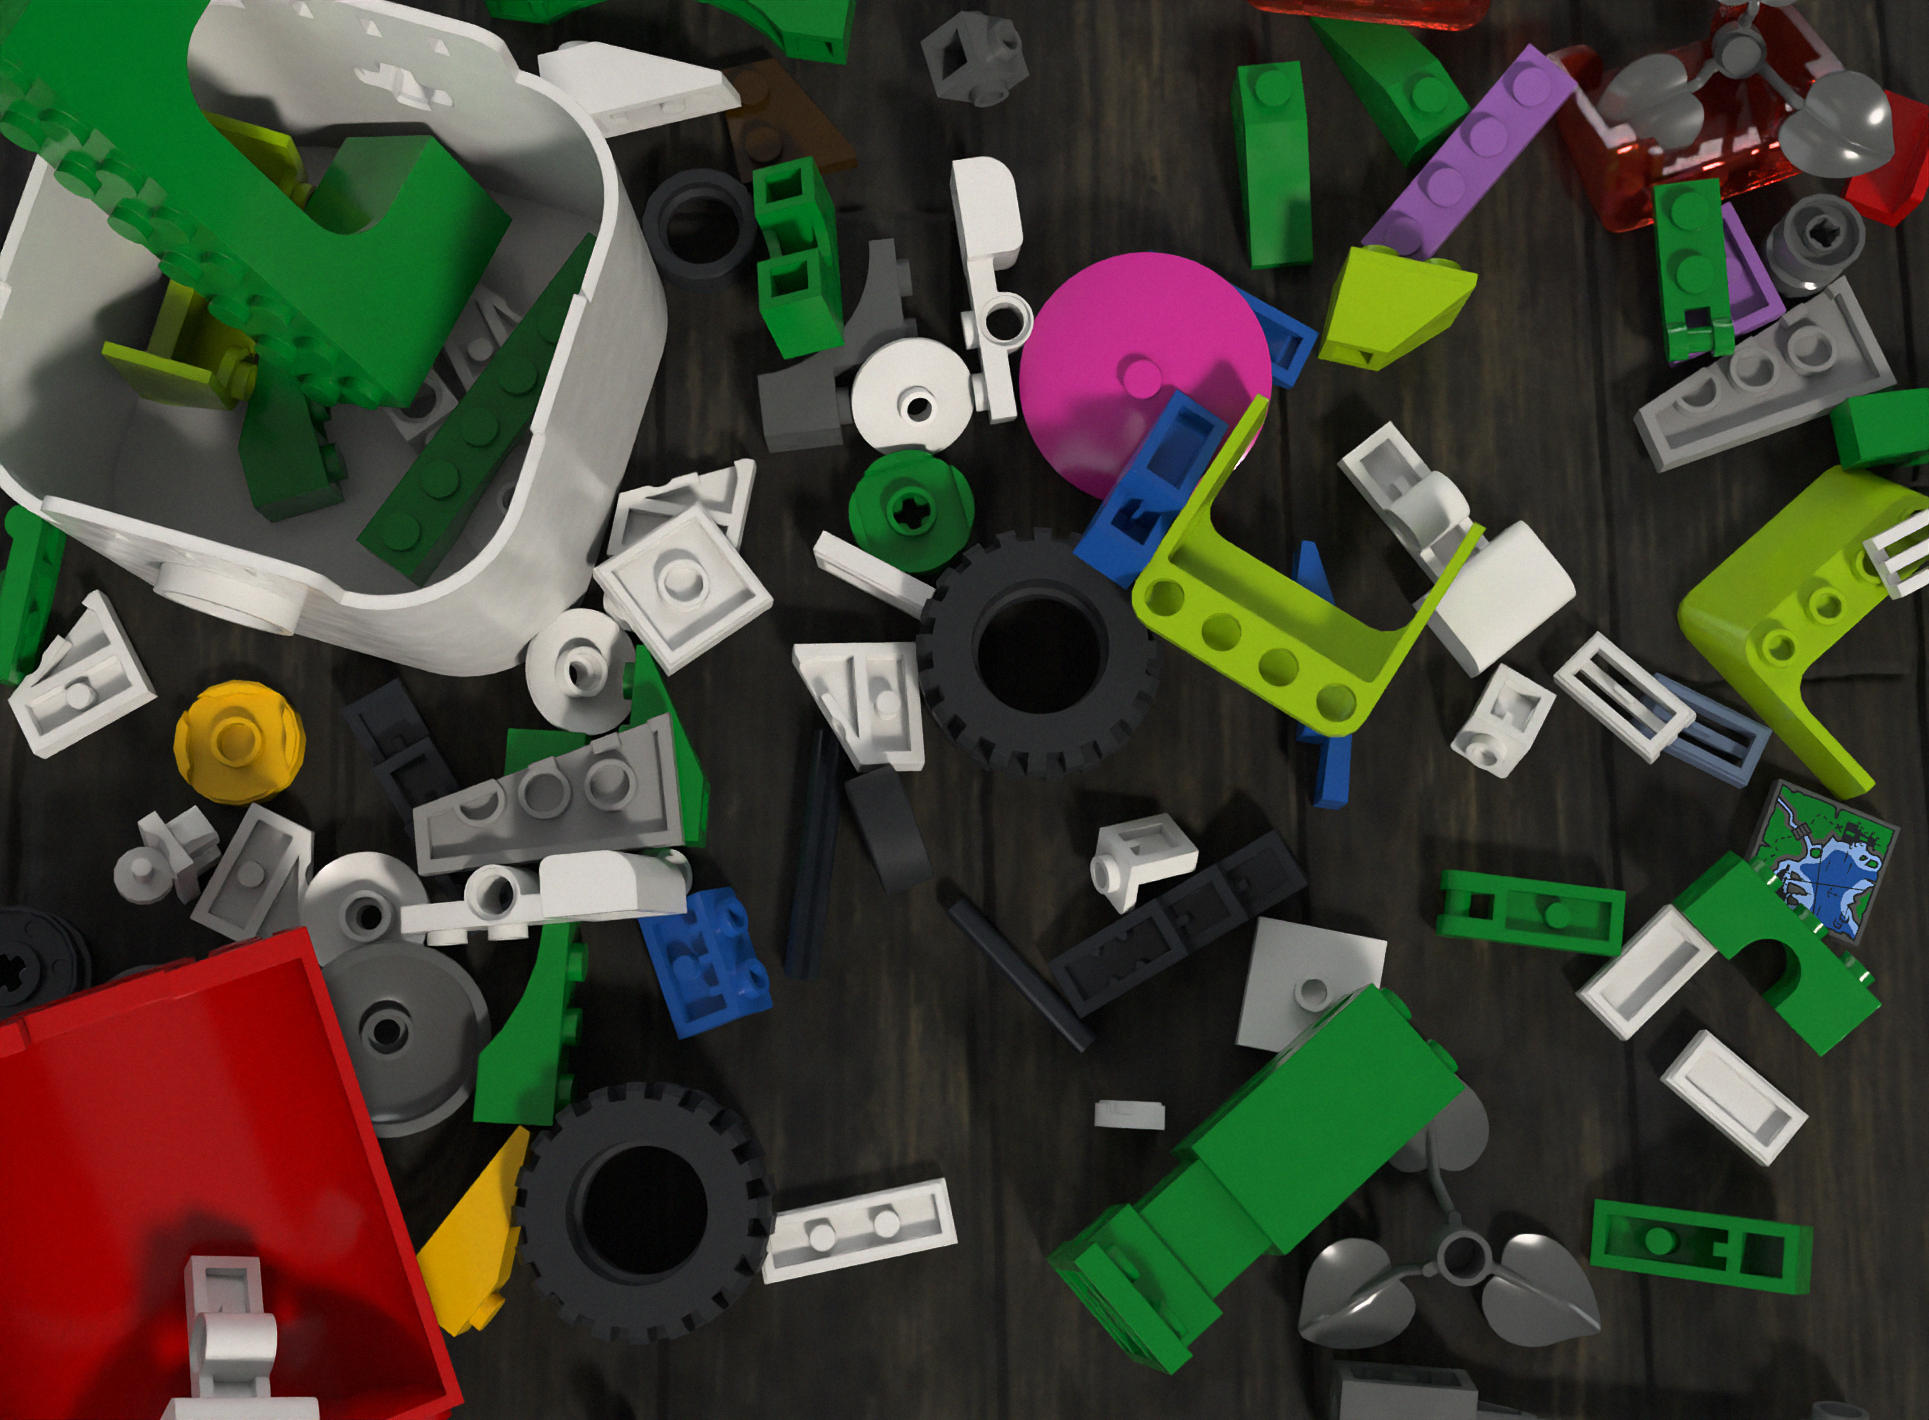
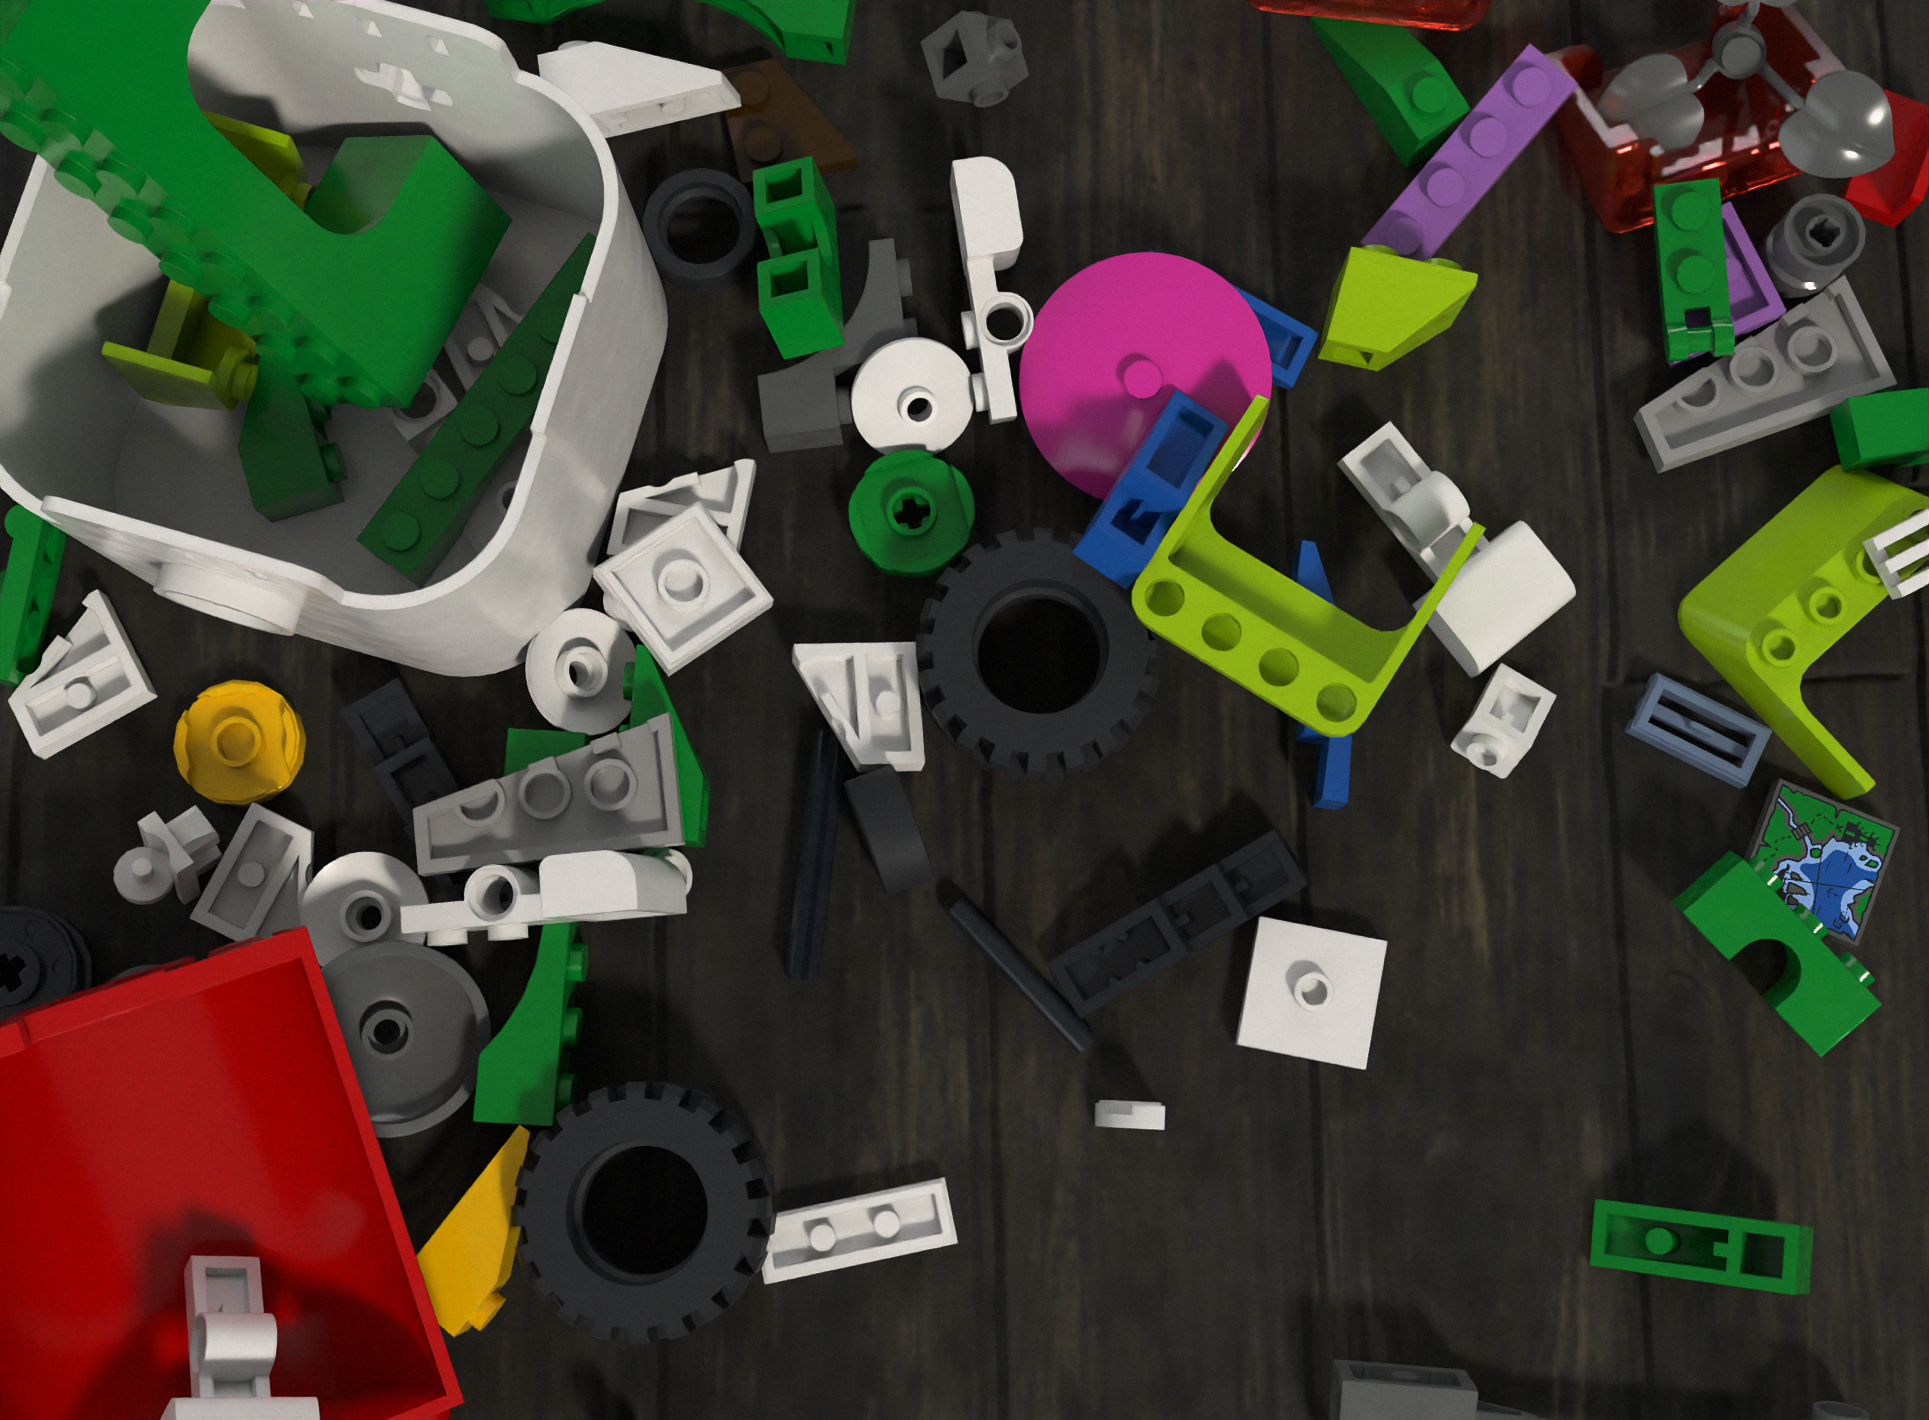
blue bracket [638,887,773,1040] -> none
white tile [813,530,936,621] -> none
green brick [1045,983,1466,1376] -> none
white bracket [1090,813,1199,915] -> none
green slope [1230,61,1313,270] -> none
dark grey plant [1297,1074,1601,1349] -> none
green plate [1435,870,1626,957] -> none
white tile [1553,631,1696,765] -> none
white tile [1575,904,1717,1041] -> none
white tile [1660,1030,1809,1167] -> none

